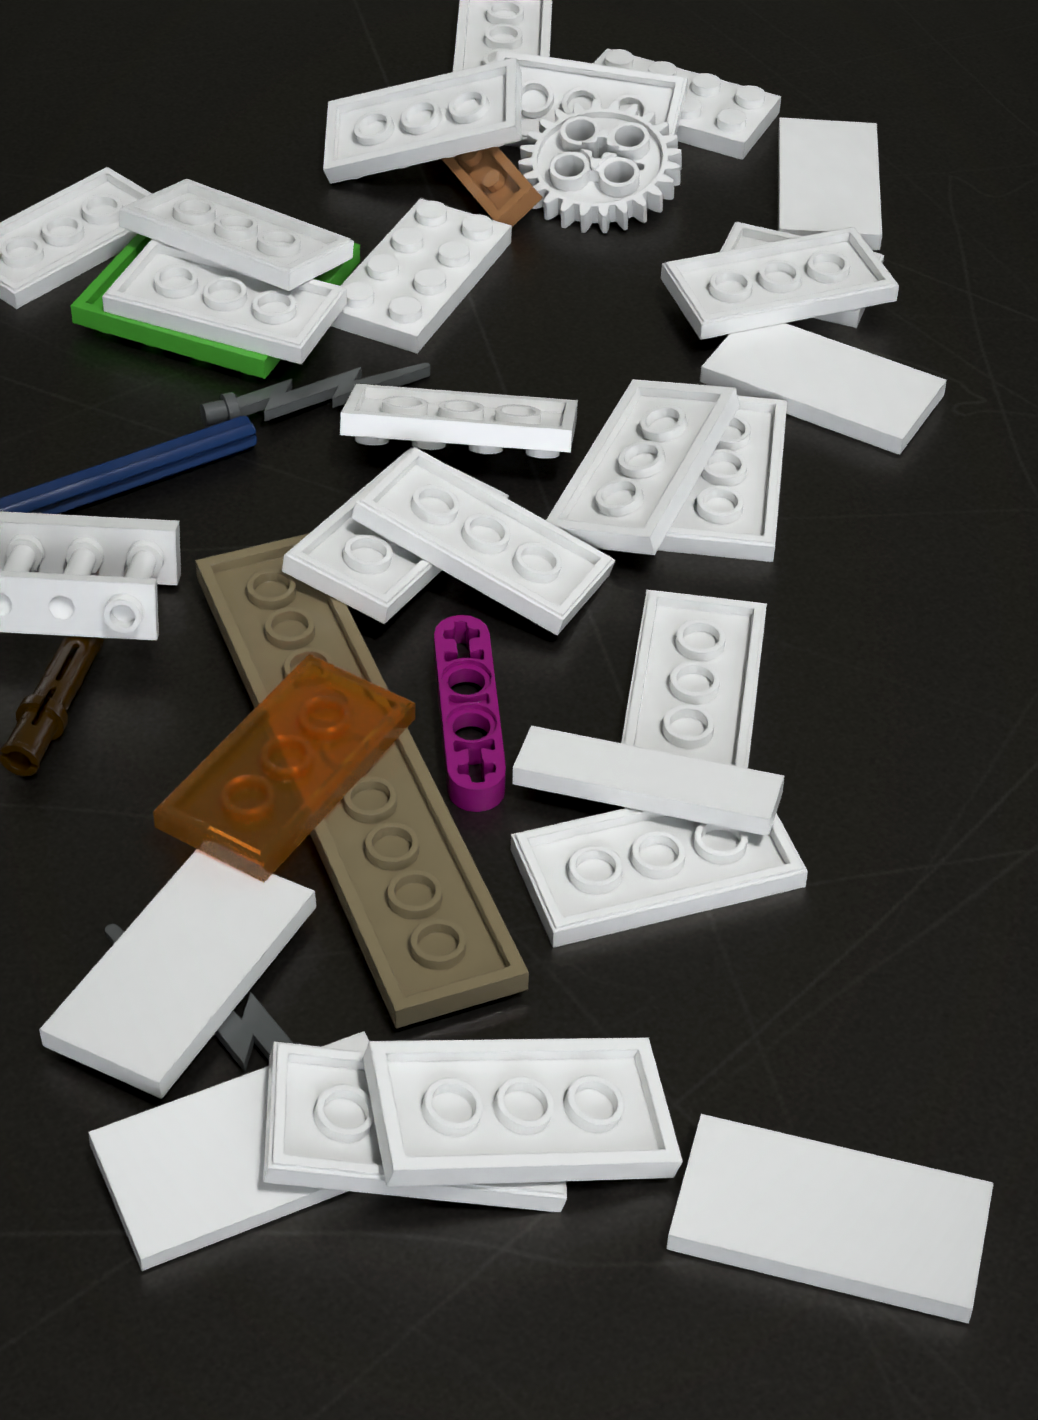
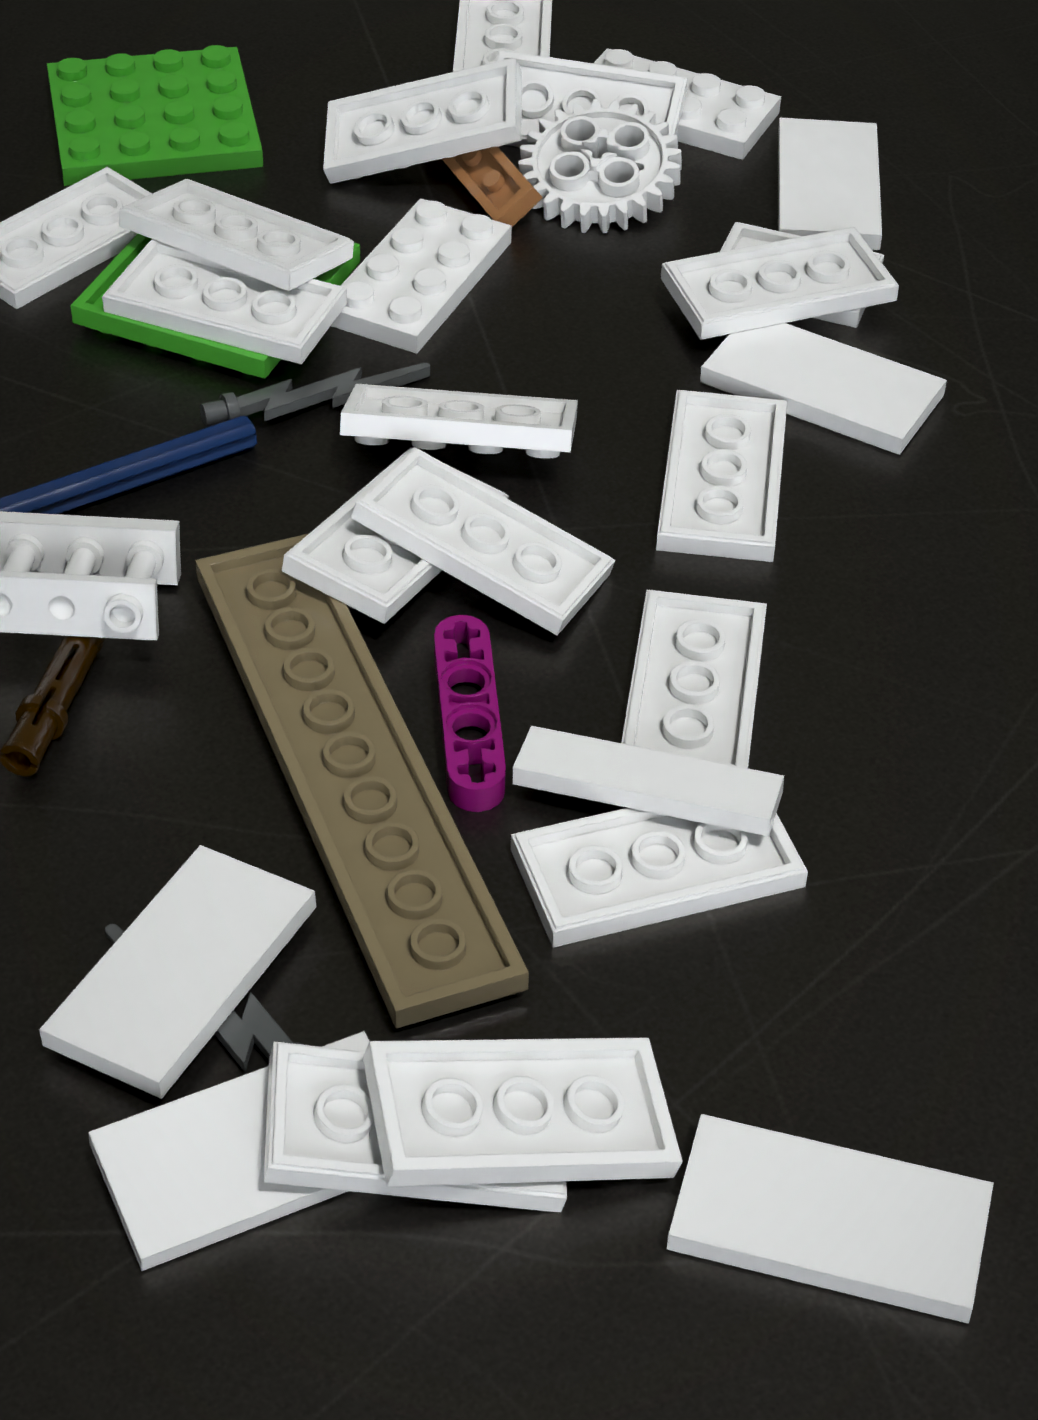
clear orange tile [153,654,416,883] -> none
white plate [546,379,740,555] -> none
none -> bright green plate [47,45,263,186]

